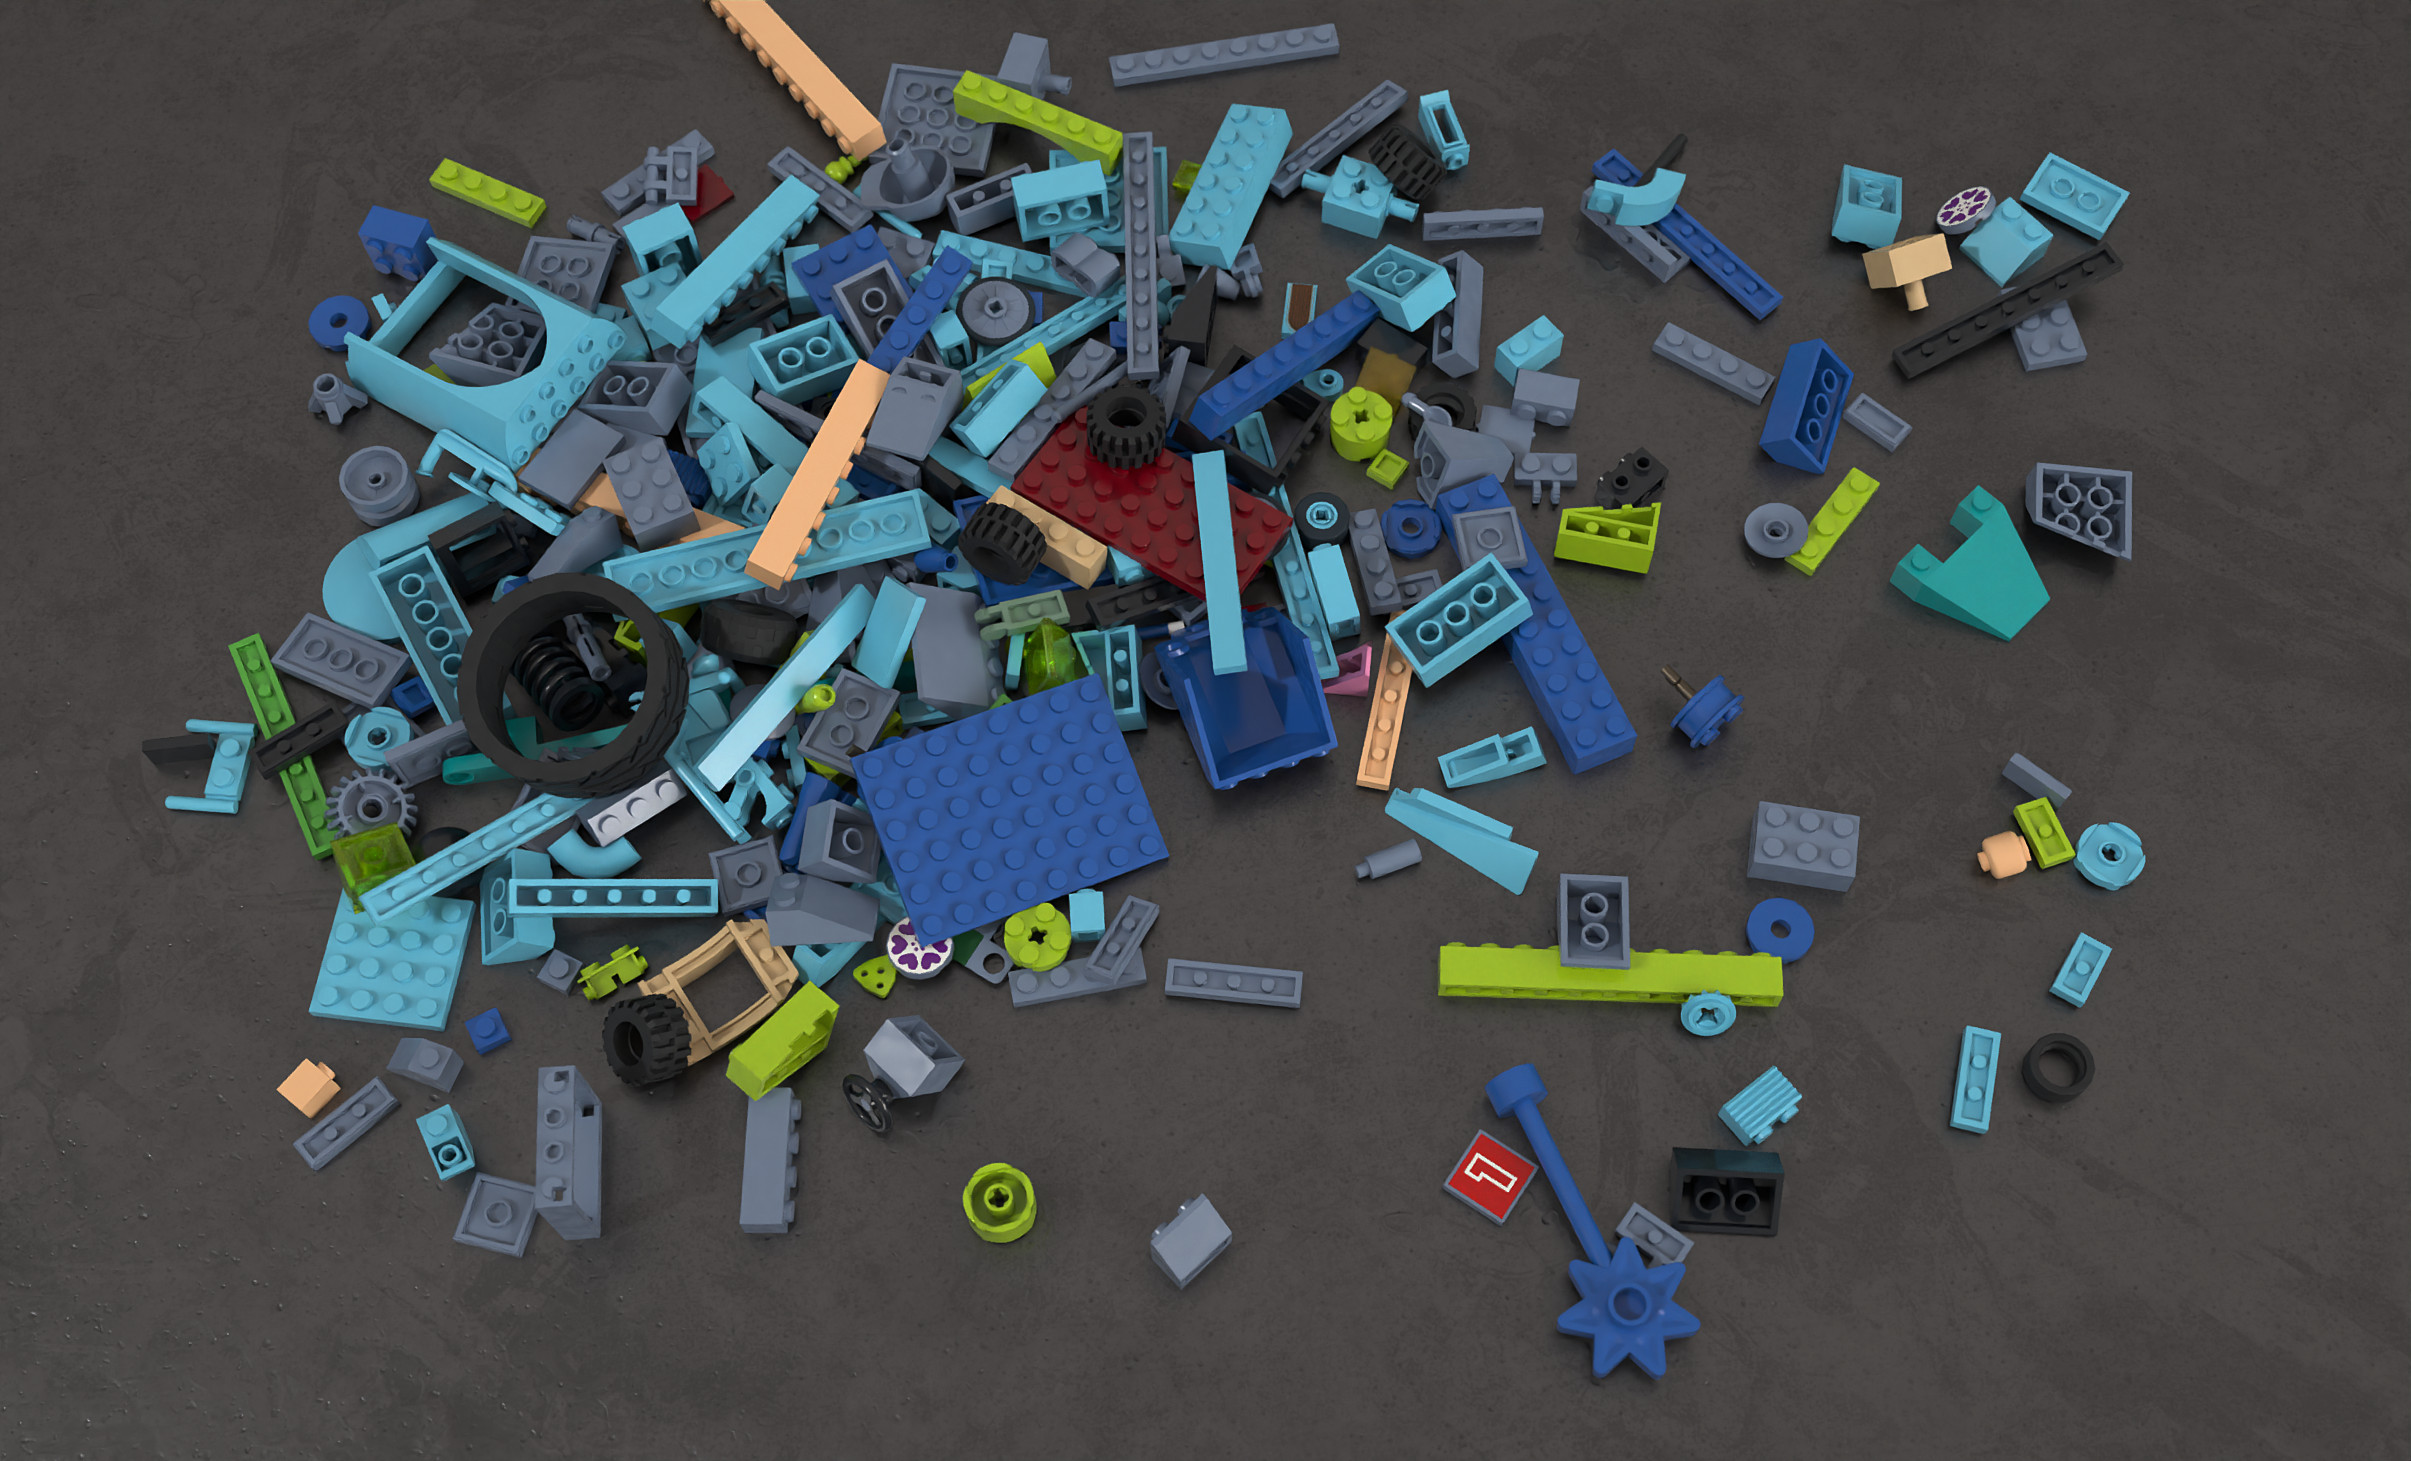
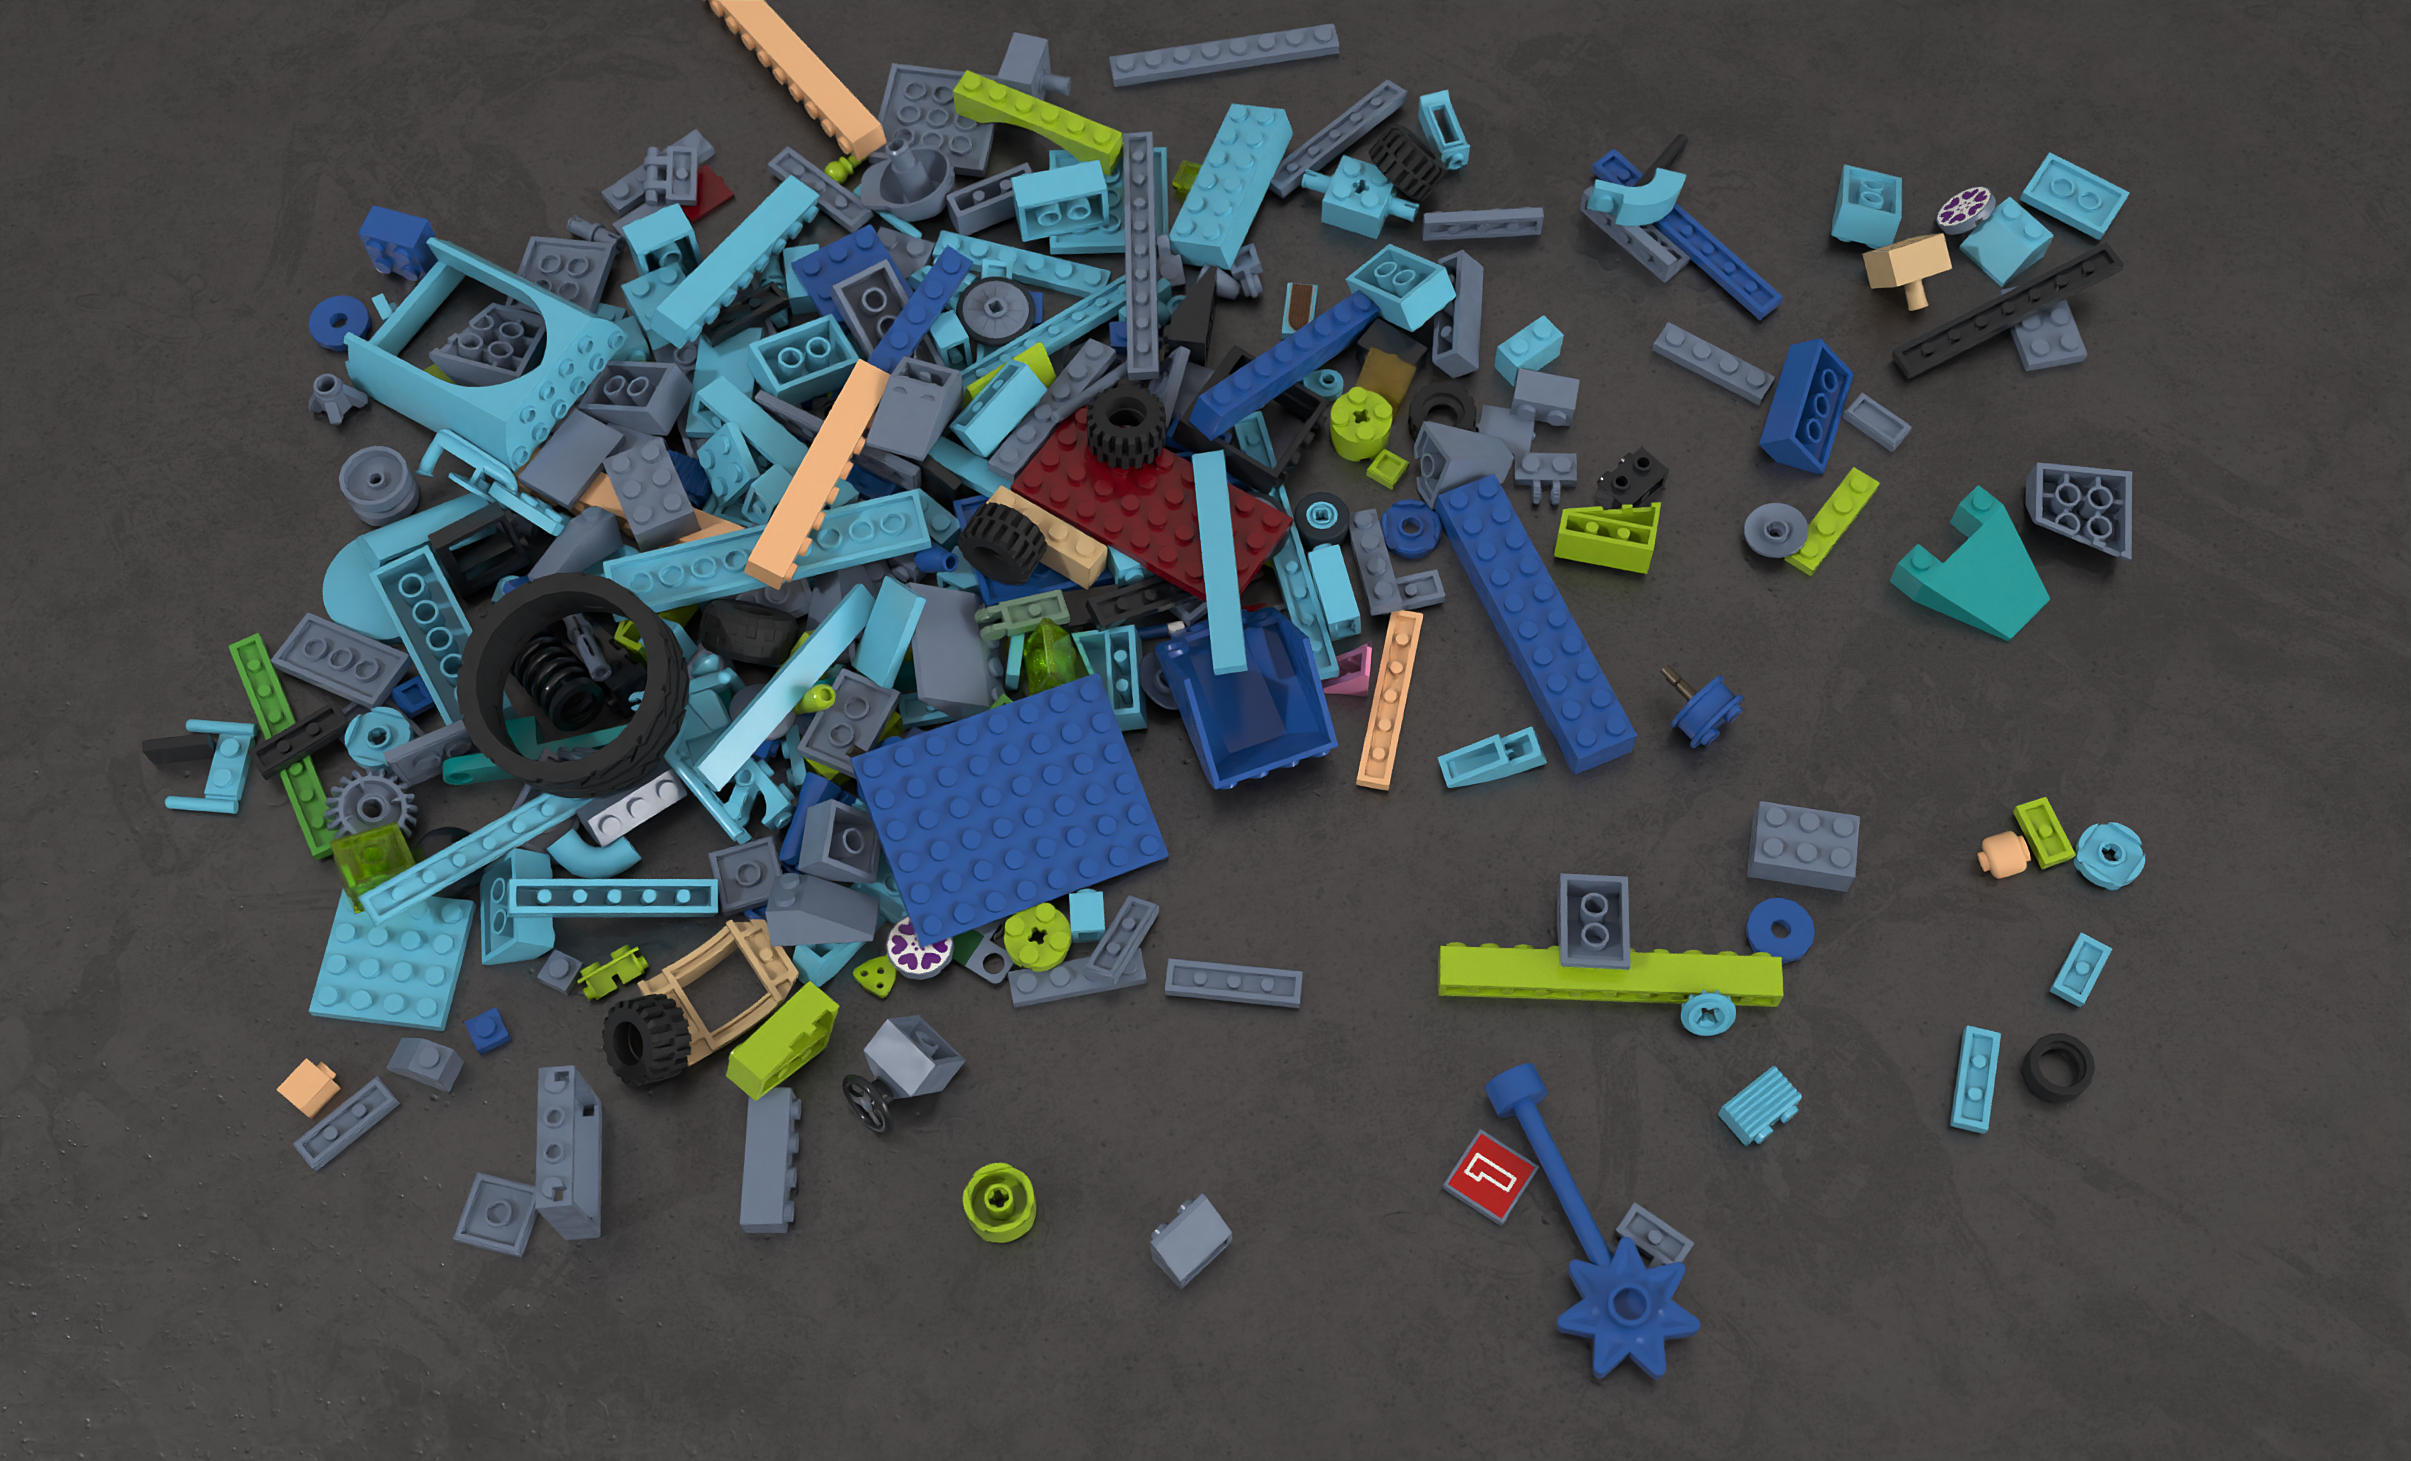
medium azure slope [416,1104,476,1182] -> none
lime plate [429,158,547,228] -> none
sand blue brick [1051,233,1120,298] -> none
sand blue cylinder [1354,839,1422,879] -> none
medium azure brick [1385,552,1533,688] -> none
medium azure wedge [1385,788,1539,895] -> none
sand blue piece [1401,392,1453,427] -> none
sand blue tile [1452,506,1528,572] -> none
black slope [1669,1147,1785,1235] -> none
sand blue tile [2001,752,2072,812] -> none

